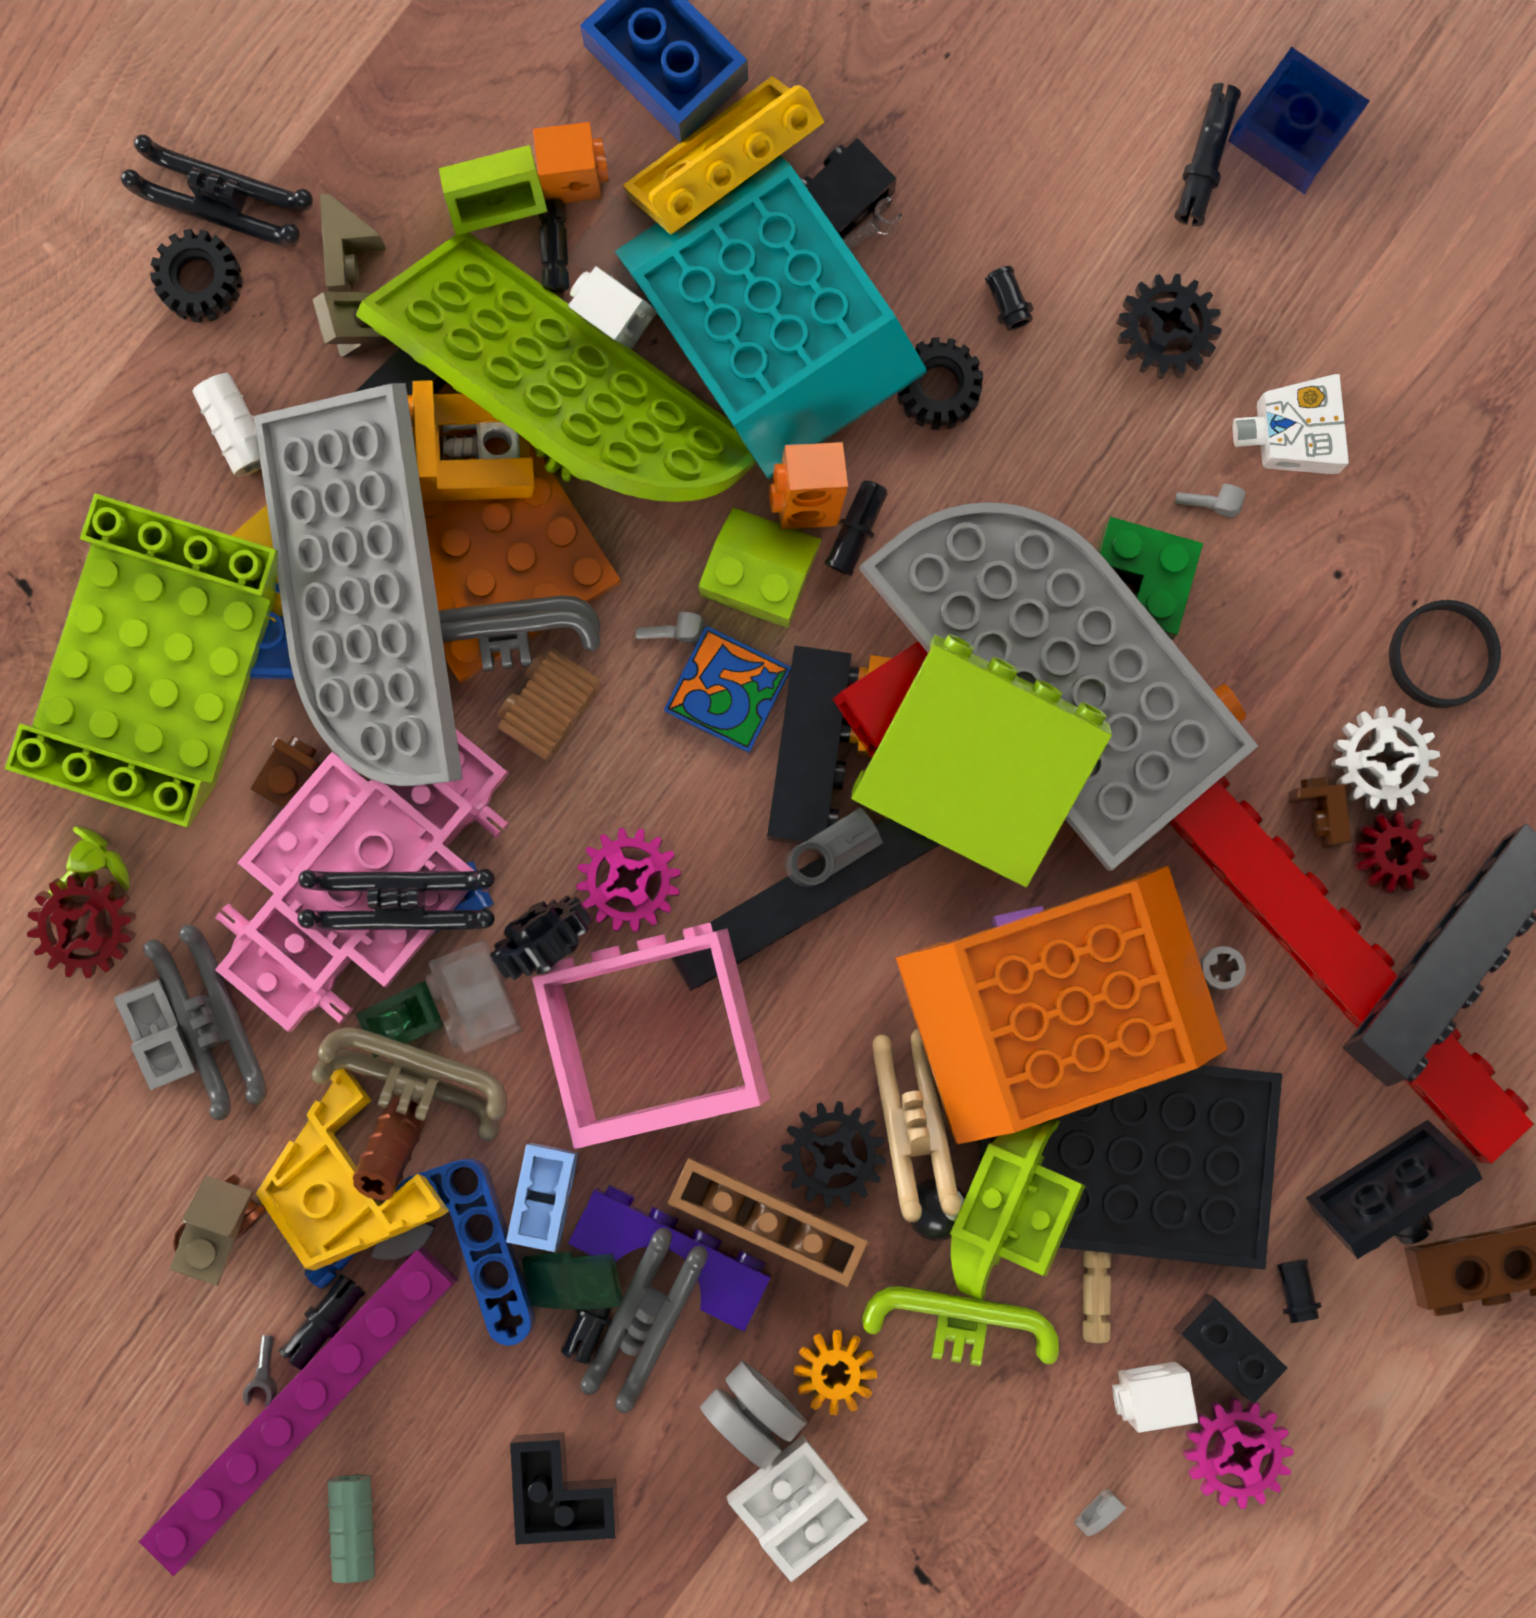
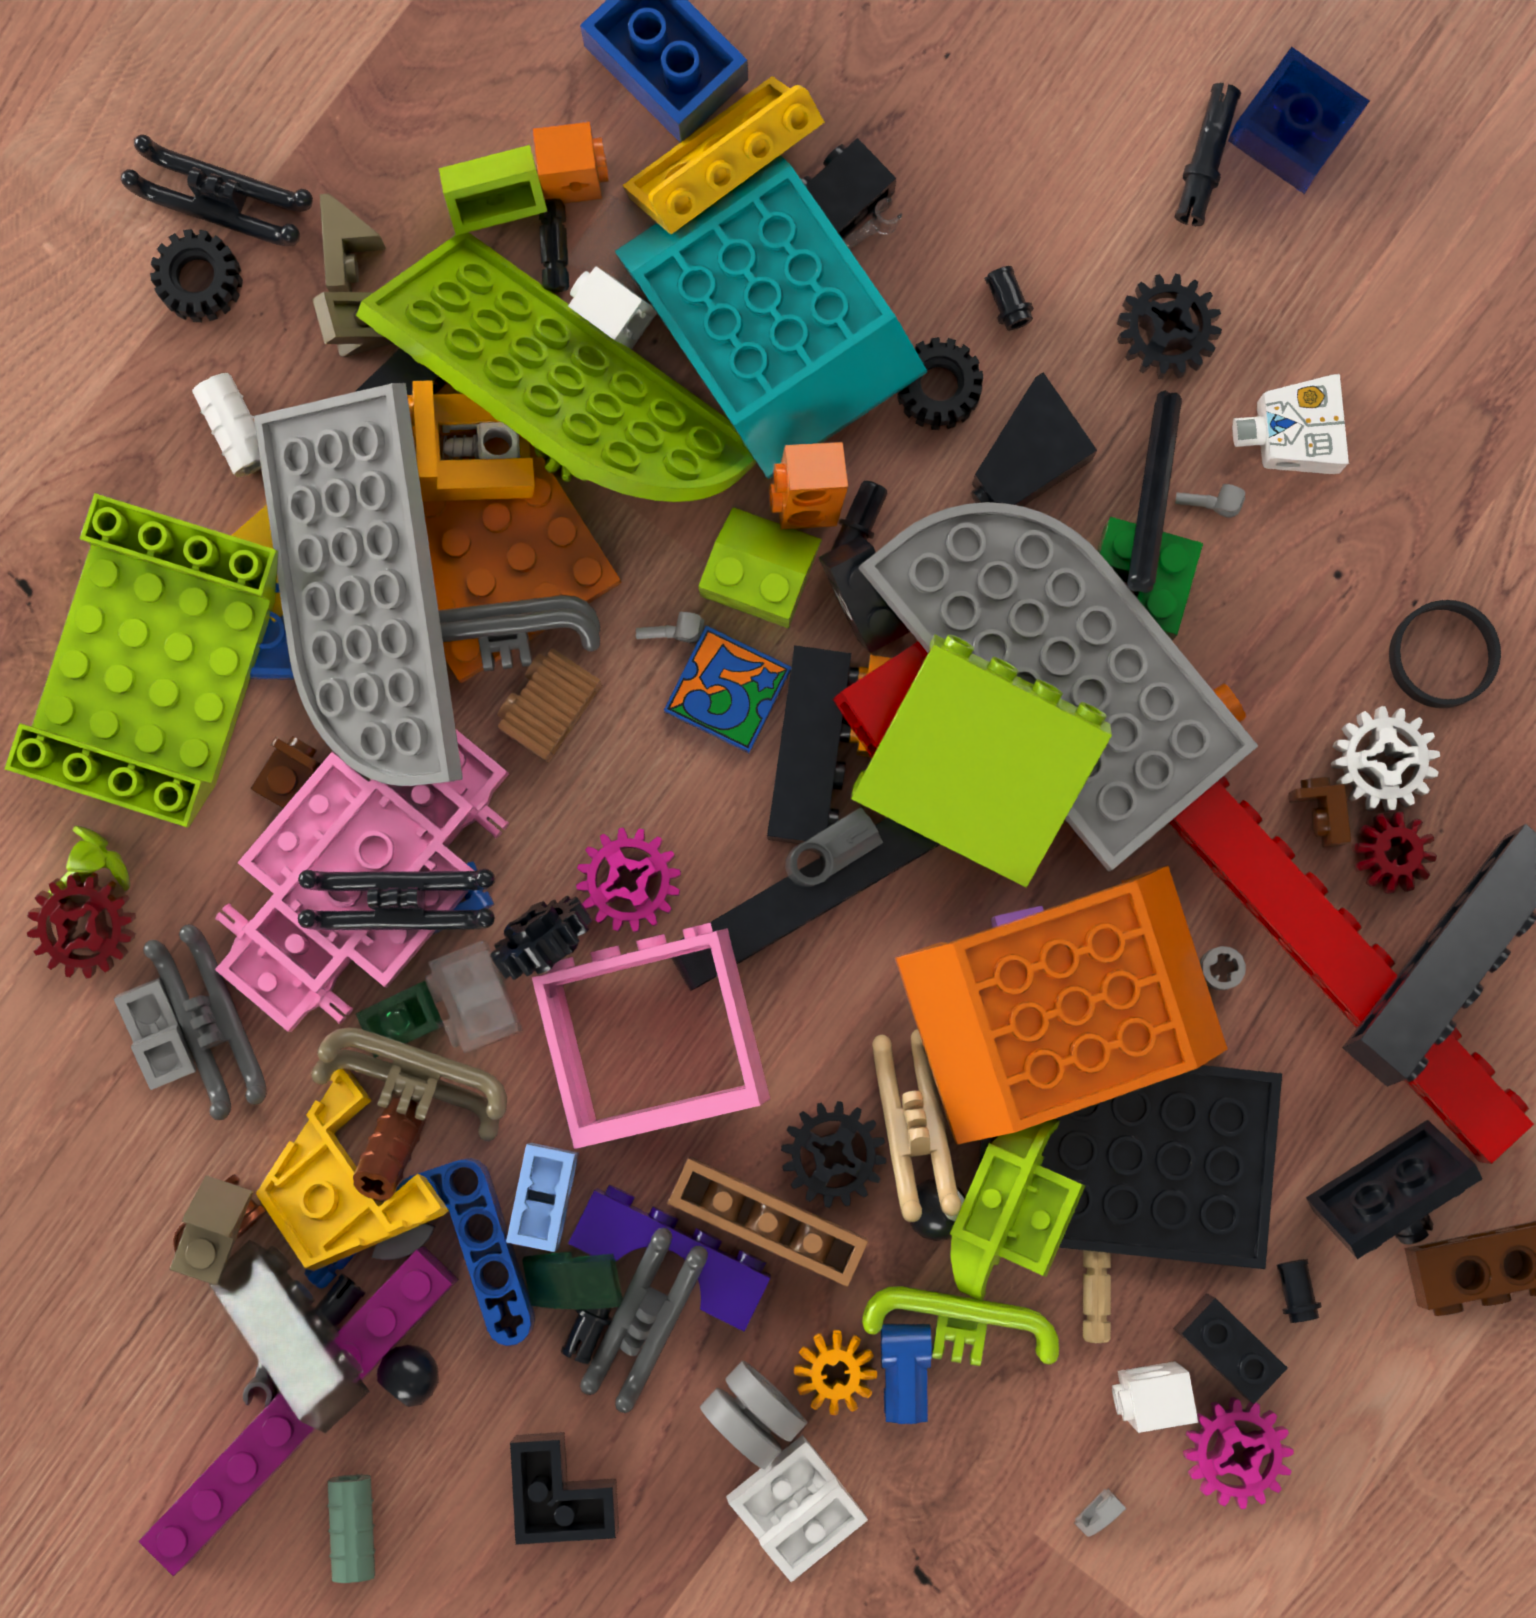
none -> clear smoke brick [209,1240,370,1433]
none -> black piece [377,1345,439,1407]
none -> black brick [818,536,910,653]
none -> blue piece [881,1324,932,1424]
none -> black slope [971,372,1097,506]
none -> black axle [1127,390,1182,593]

